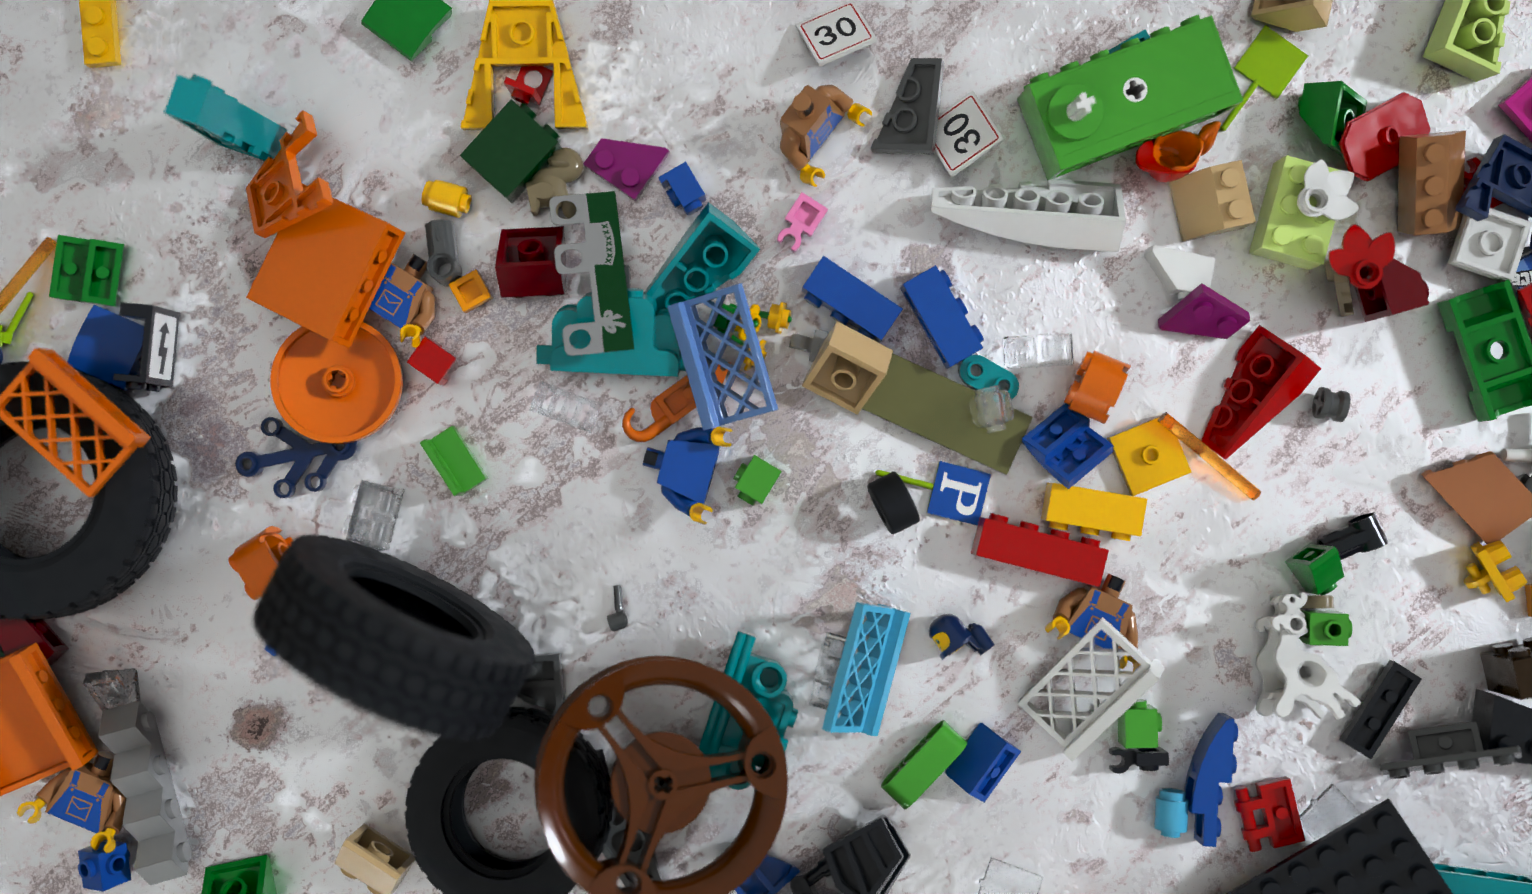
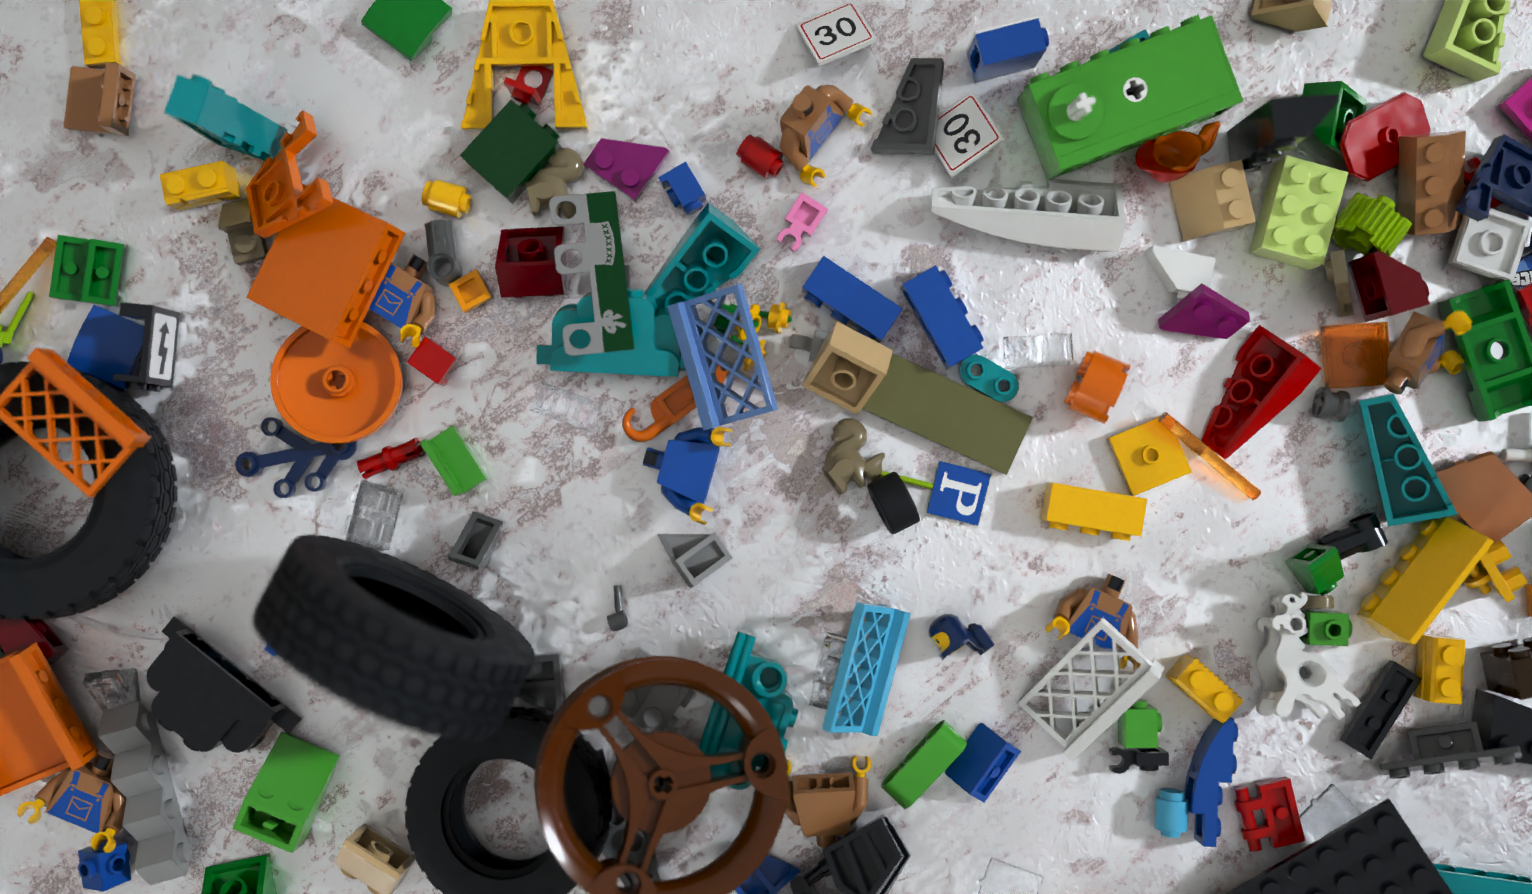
orange brick [228,526,293,600] -> none
bright green brick [733,455,782,506] -> none
clear head [969,385,1015,433] -> none
red brick [971,513,1109,587] -> none
blue slope [1022,403,1113,489] -> none
lime piece [1220,25,1308,131] -> none
white plate [1297,159,1359,221] -> none
red plate [1328,224,1395,289] -> none
none -> medium nougat bracket [64,62,136,136]
none -> black brick [146,616,302,753]
none -> yellow brick [160,160,241,211]
none -> dark tan slope [218,198,268,265]
none -> bright green slope [232,731,341,853]
none -> red pin [357,437,424,479]
none -> dark grey slope [448,511,503,570]
none -> light grey plate [620,647,695,732]
none -> light grey slope [657,532,732,589]
none -> red brick [736,134,785,180]
none -> medium nougat torso [785,755,871,848]
none -> dark tan animal [822,418,885,495]
none -> blue piece [966,15,1049,83]
none -> yellow brick [1166,654,1243,723]
none -> black slope [1227,94,1340,172]
none -> clear orange tile [1320,322,1390,389]
none -> lime brick [1331,193,1412,256]
none -> yellow slope [1356,517,1494,645]
none -> teal wedge [1359,393,1458,527]
none -> medium nougat torso [1384,310,1472,394]
none -> yellow brick [1414,634,1466,704]

